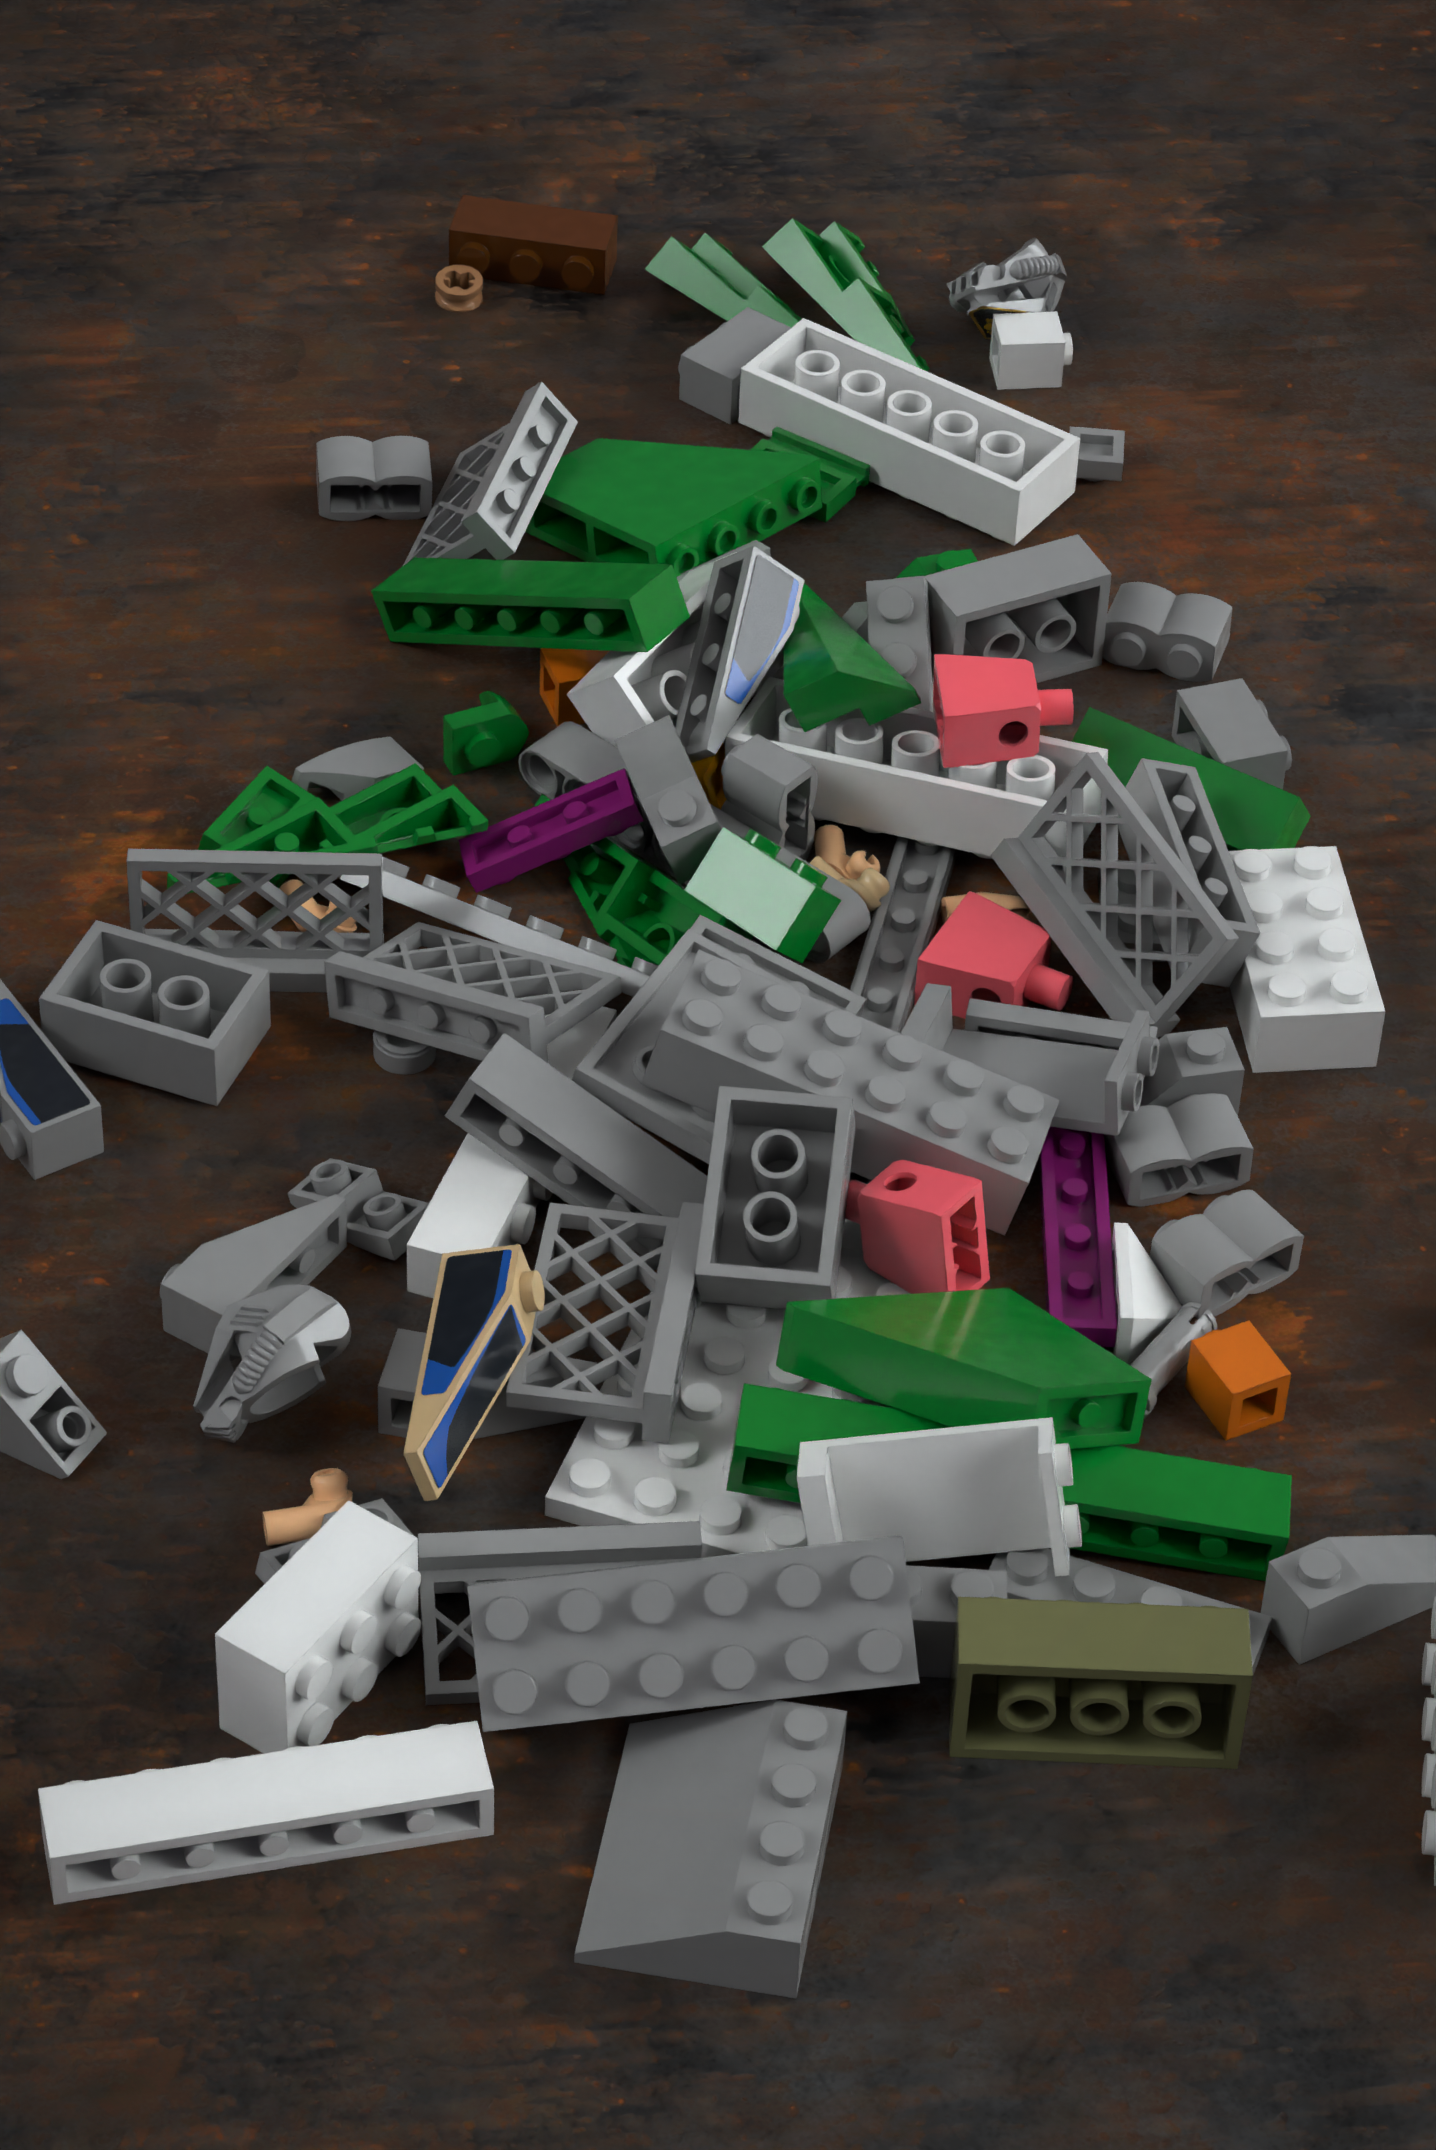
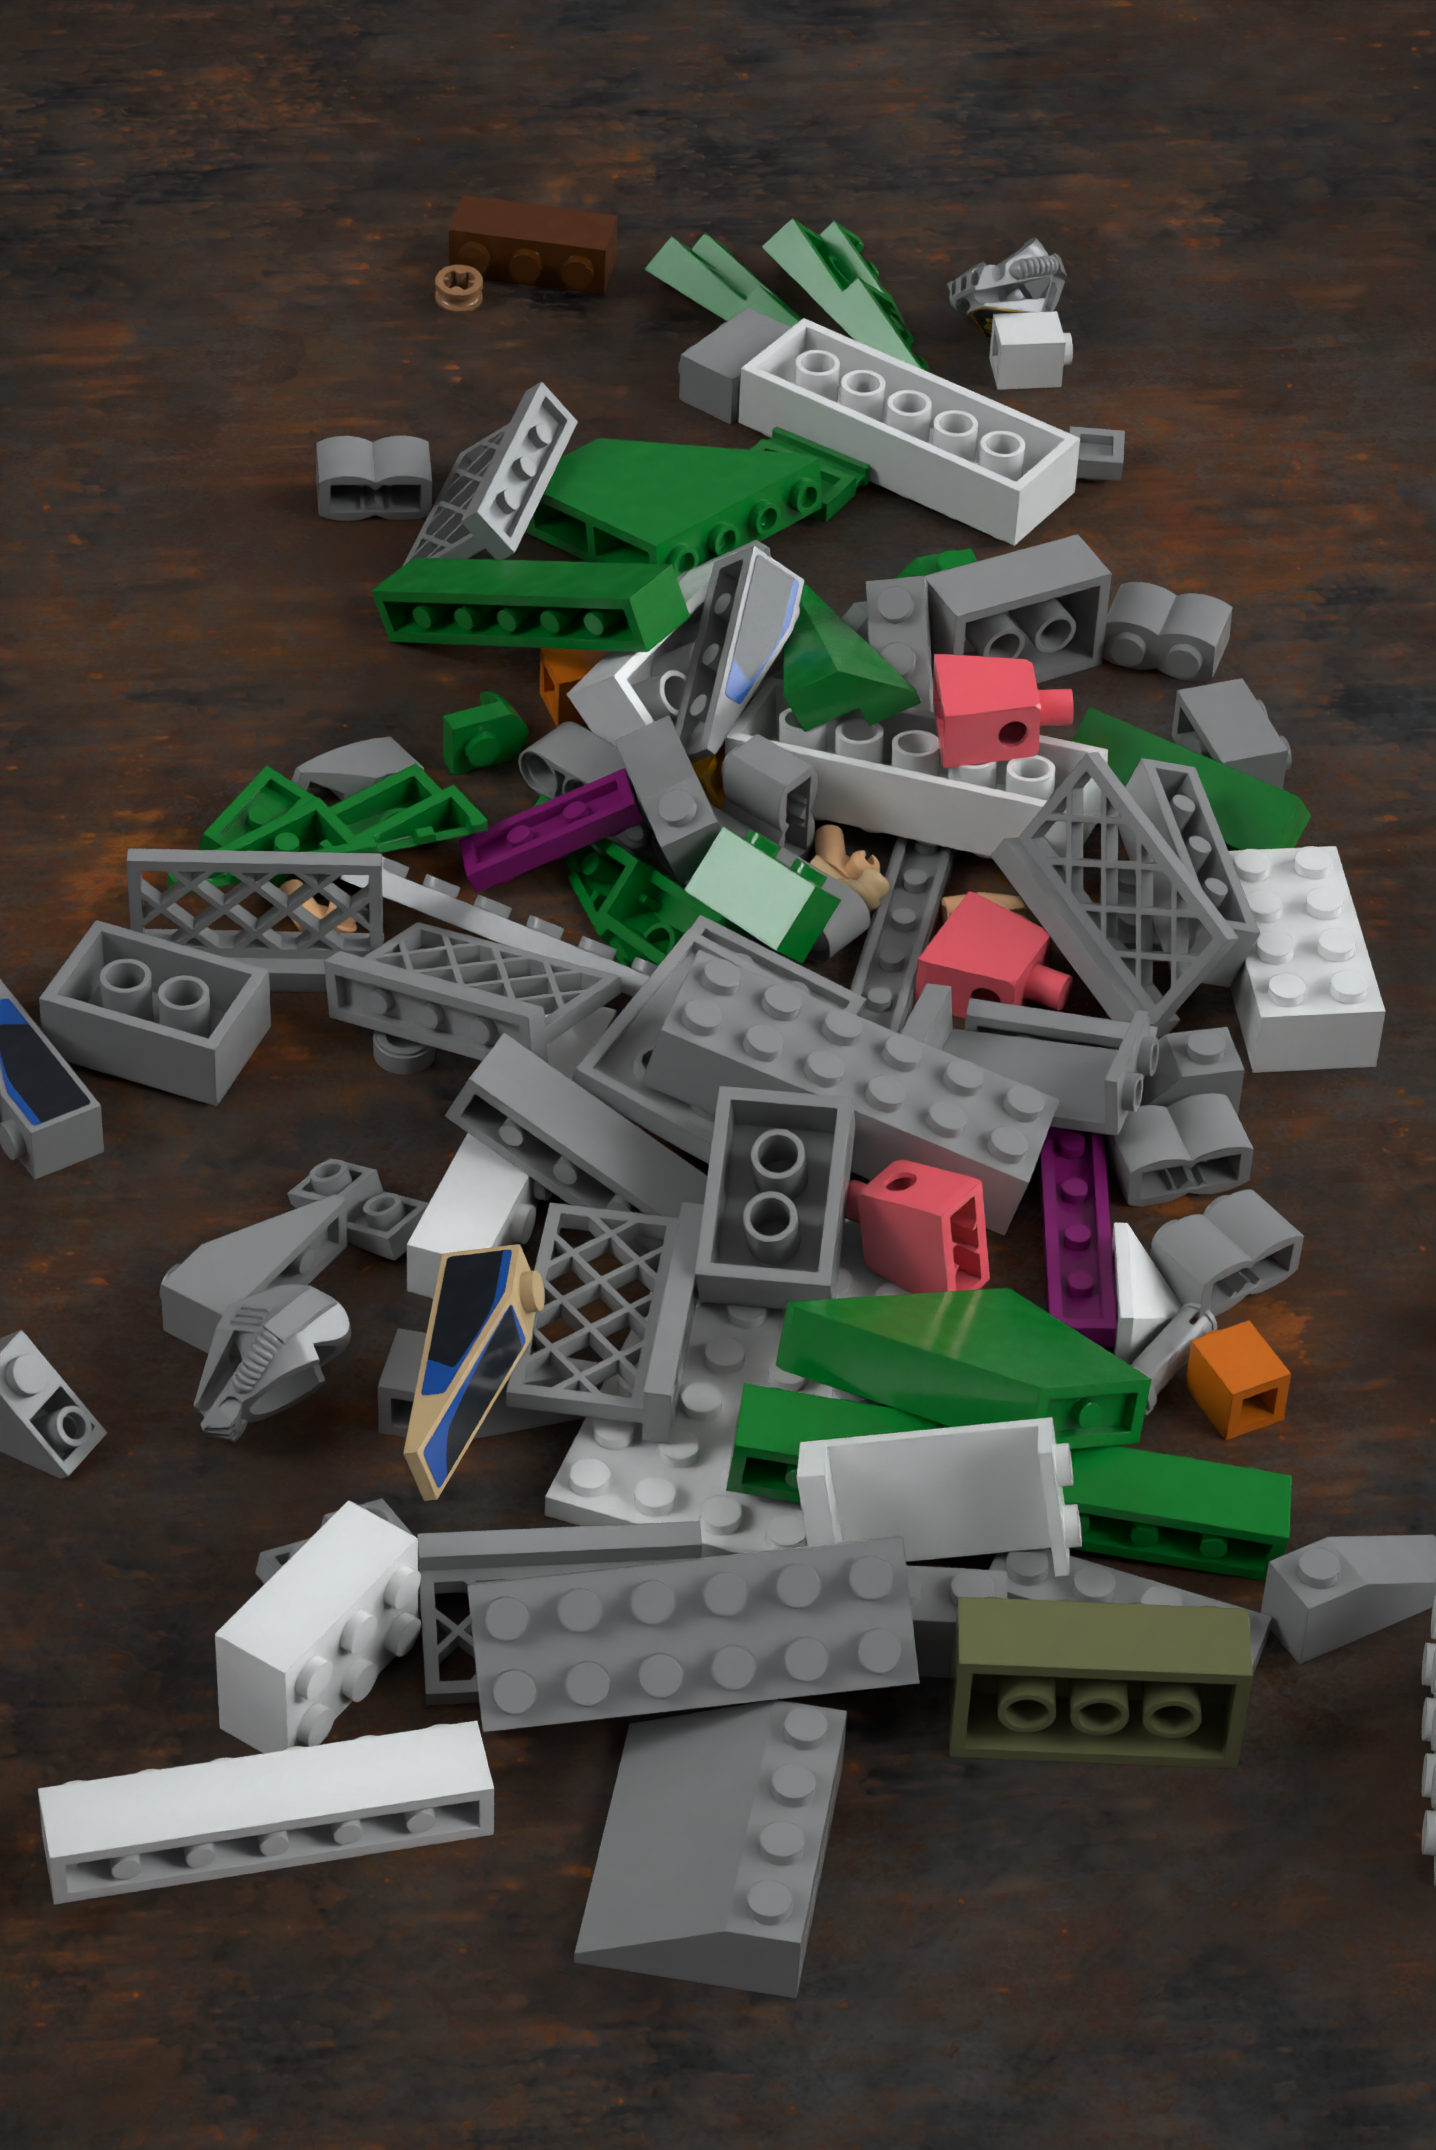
light nougat arm [262,1468,353,1546] -> none

